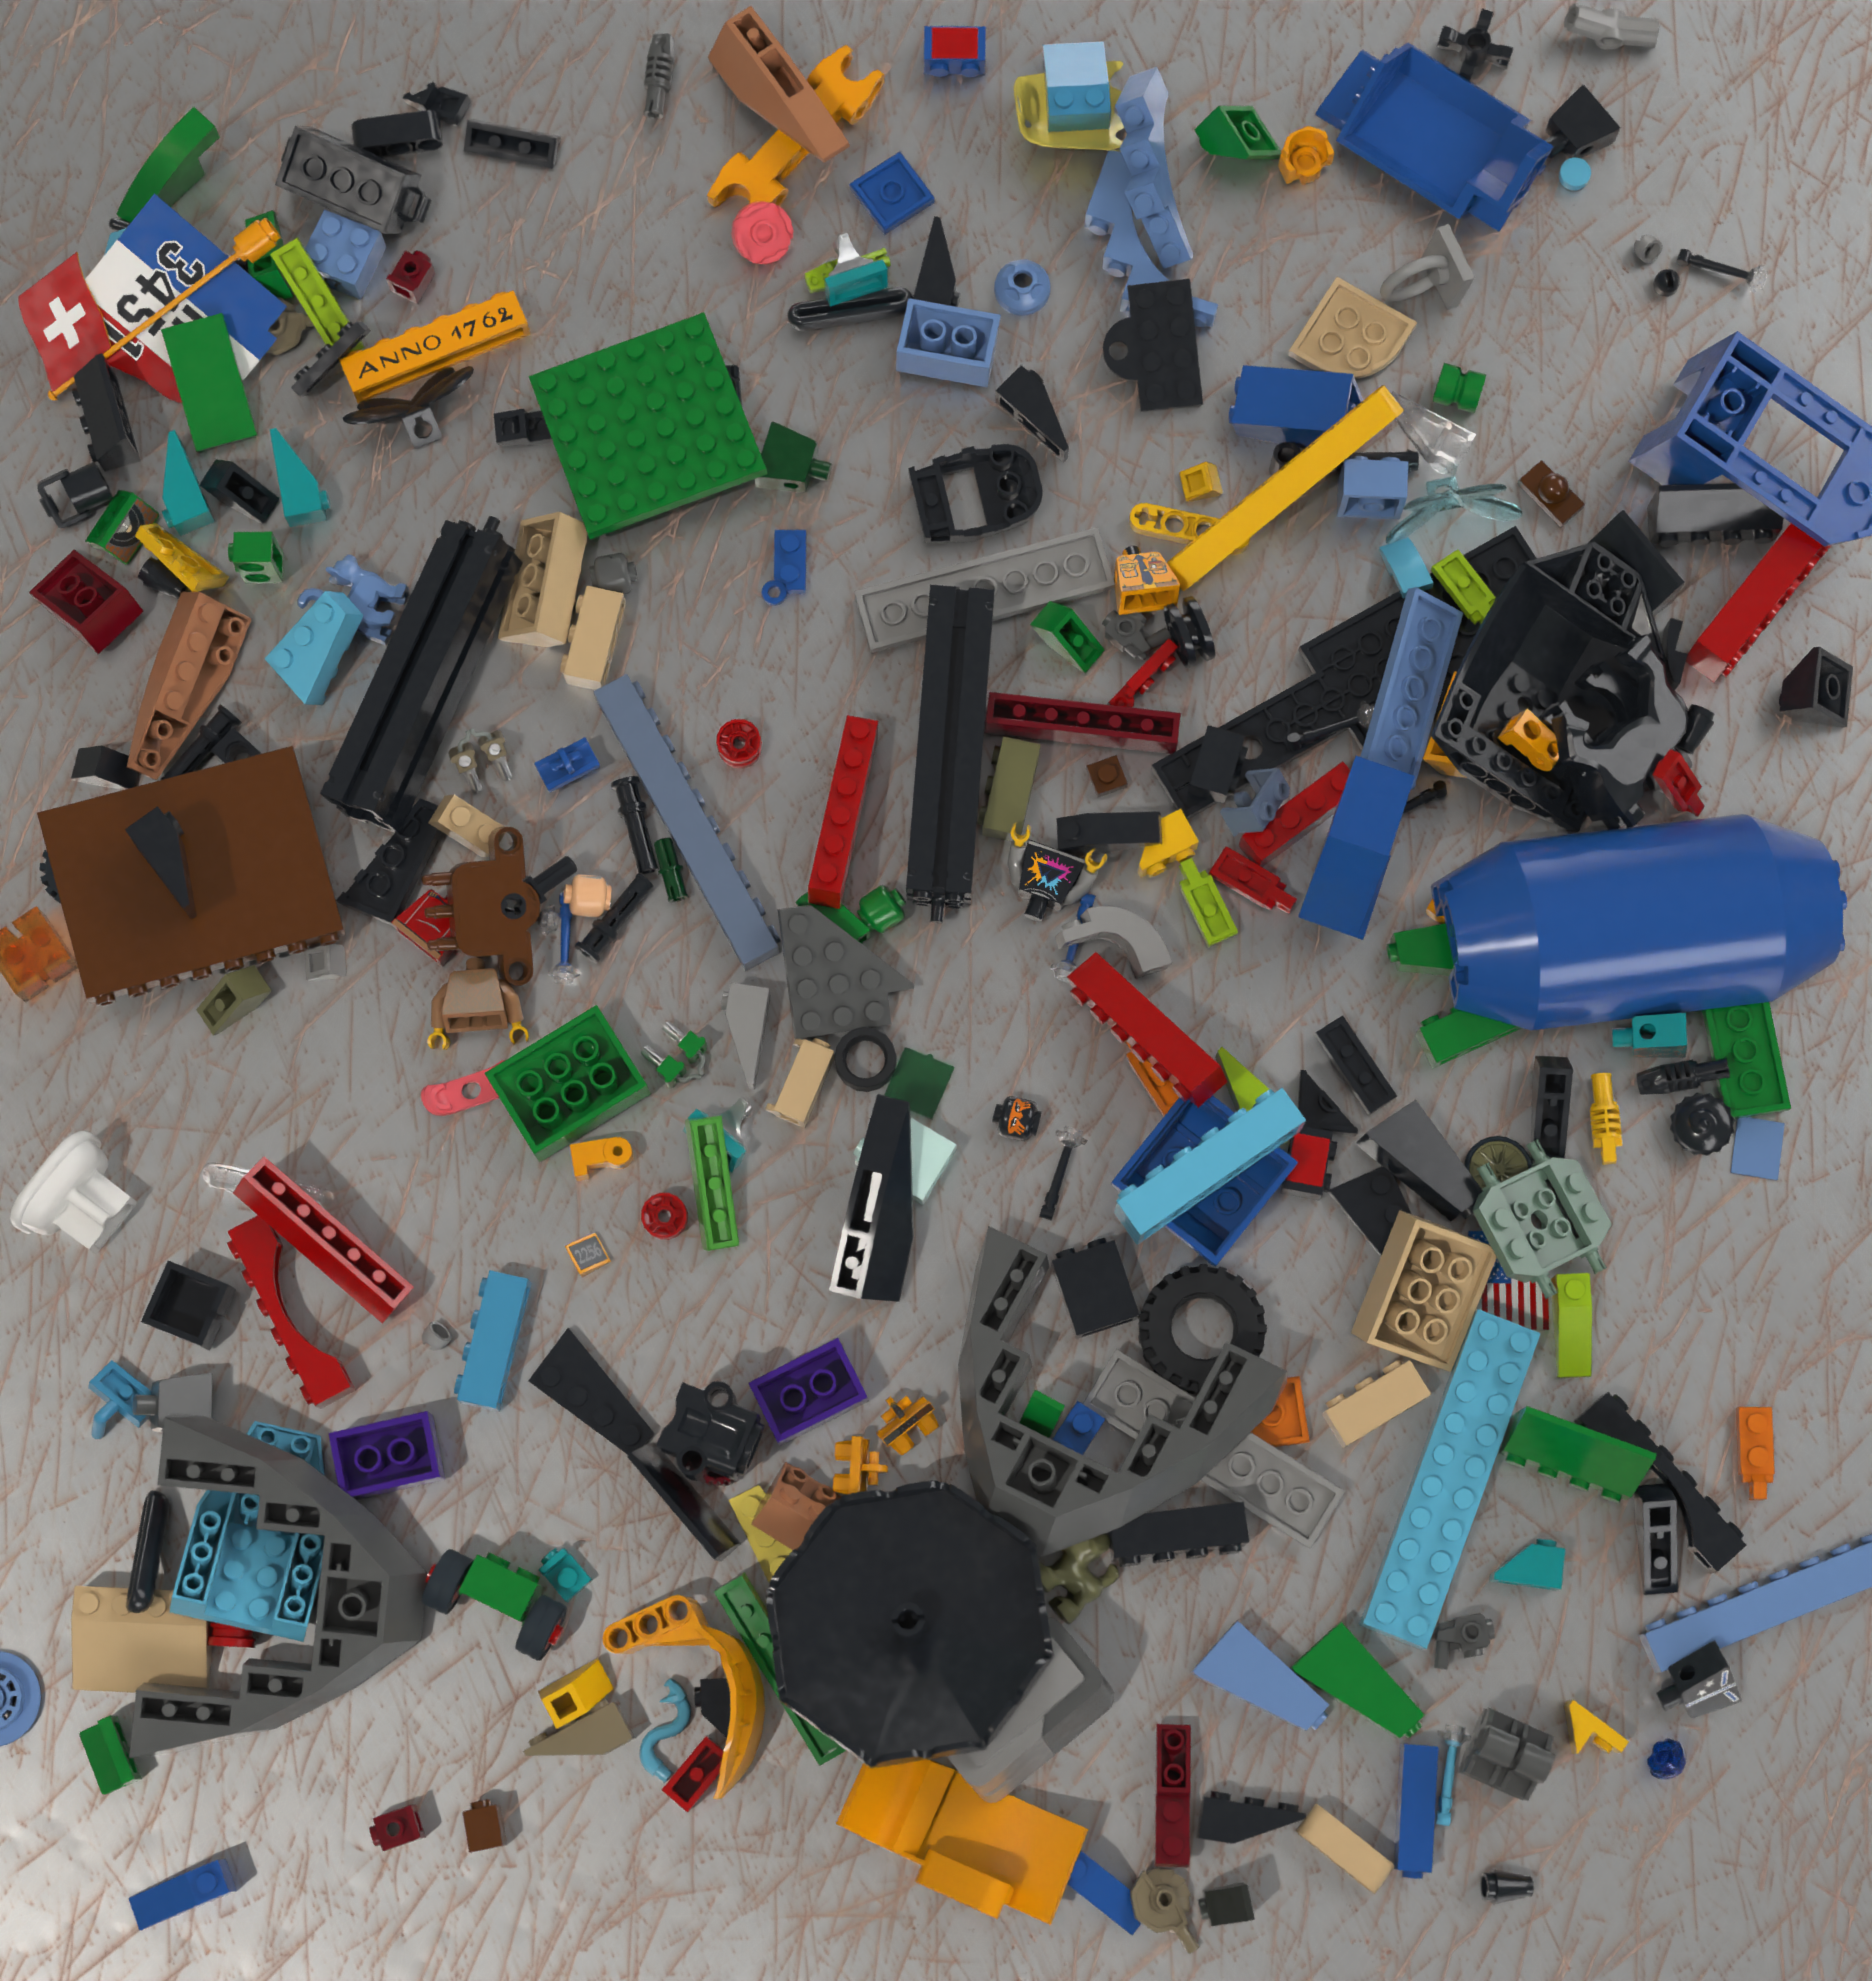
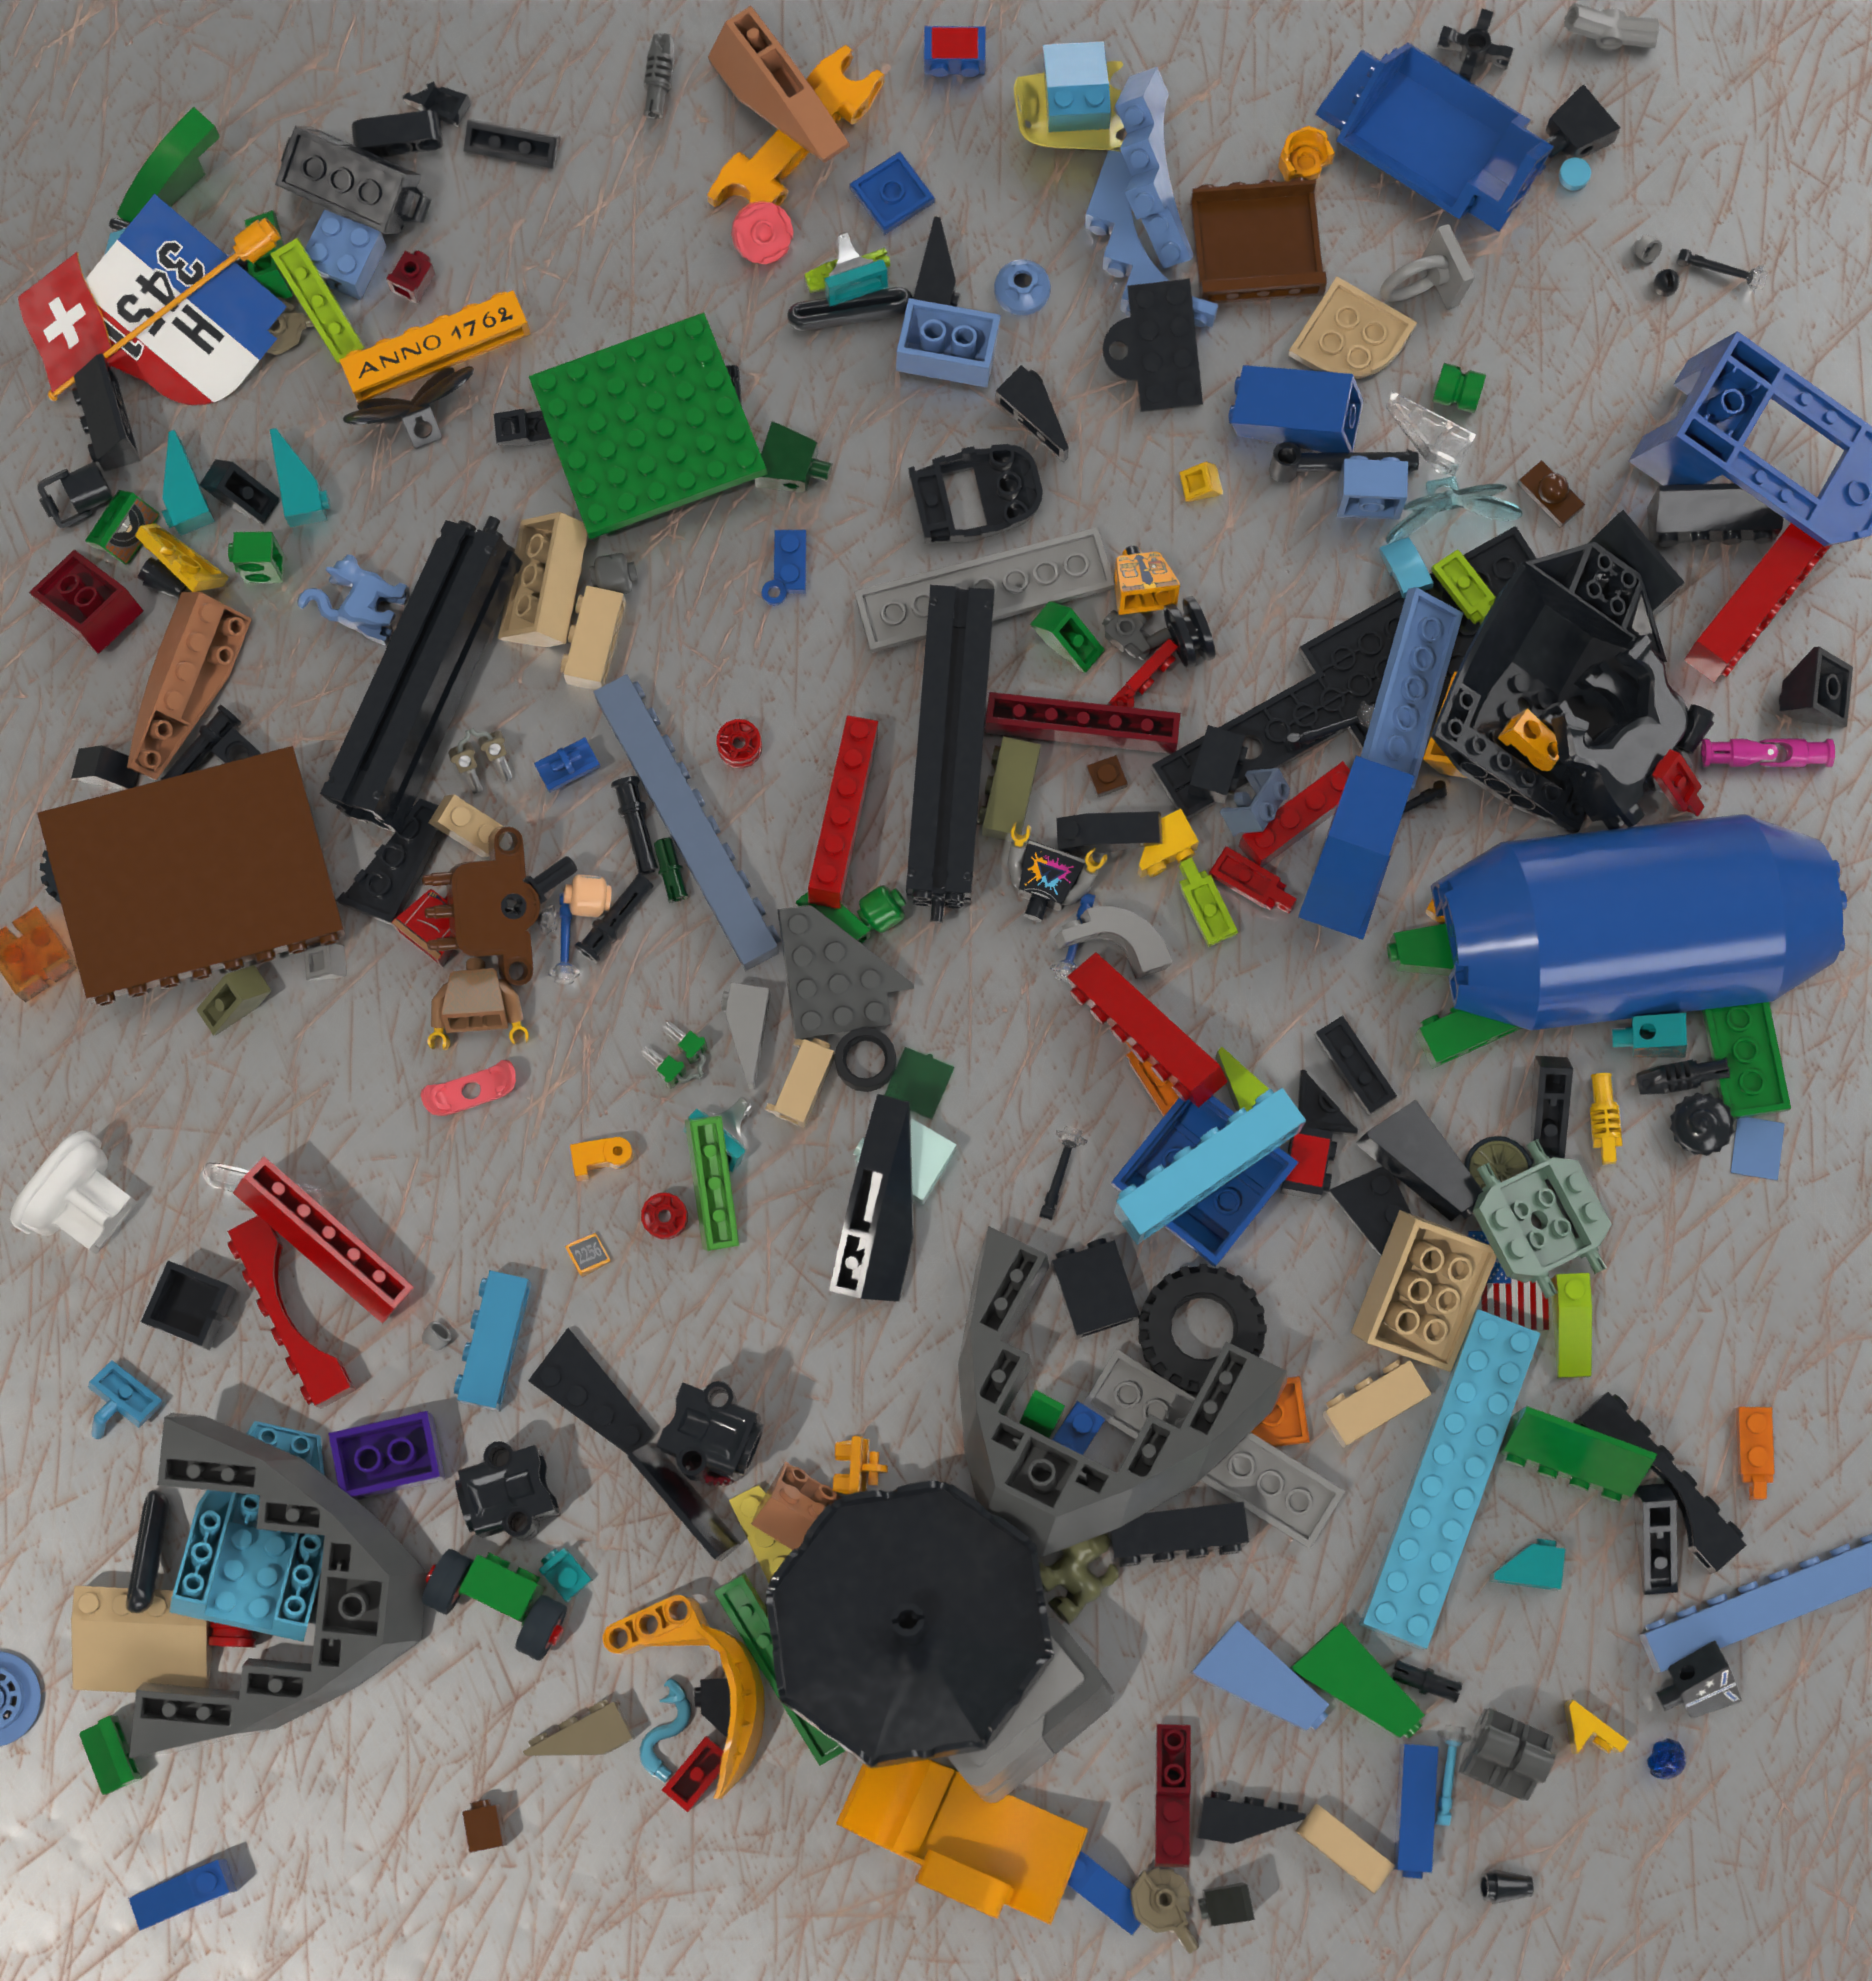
black slope [125,806,197,920] -> none
dark grey torso [132,1373,212,1433] -> none
green tile [161,313,258,452] -> none
medium azure wedge [265,591,363,705] -> none
black plate [291,321,371,397] -> none
dark red brick [369,1804,426,1851] -> none
green slope [484,1005,651,1162] -> none
yellow slope [538,1658,614,1729] -> none
dark purple brick [748,1338,869,1446] -> none
light orange hips [876,1396,939,1456] -> none
black head [992,1096,1042,1142] -> none
yellow beam [1129,503,1250,554] -> none
yellow beam [1167,385,1404,591] -> none
green slope [1194,106,1281,160] -> none
dark grey piece [1433,1613,1495,1670] -> none
black slope [1662,618,1688,691] -> none
none -> black piece [455,1441,561,1541]
none -> reddish brown panel [1190,177,1327,304]
none -> black pin [1391,1659,1462,1703]
none -> dark pink piece [1700,739,1835,767]

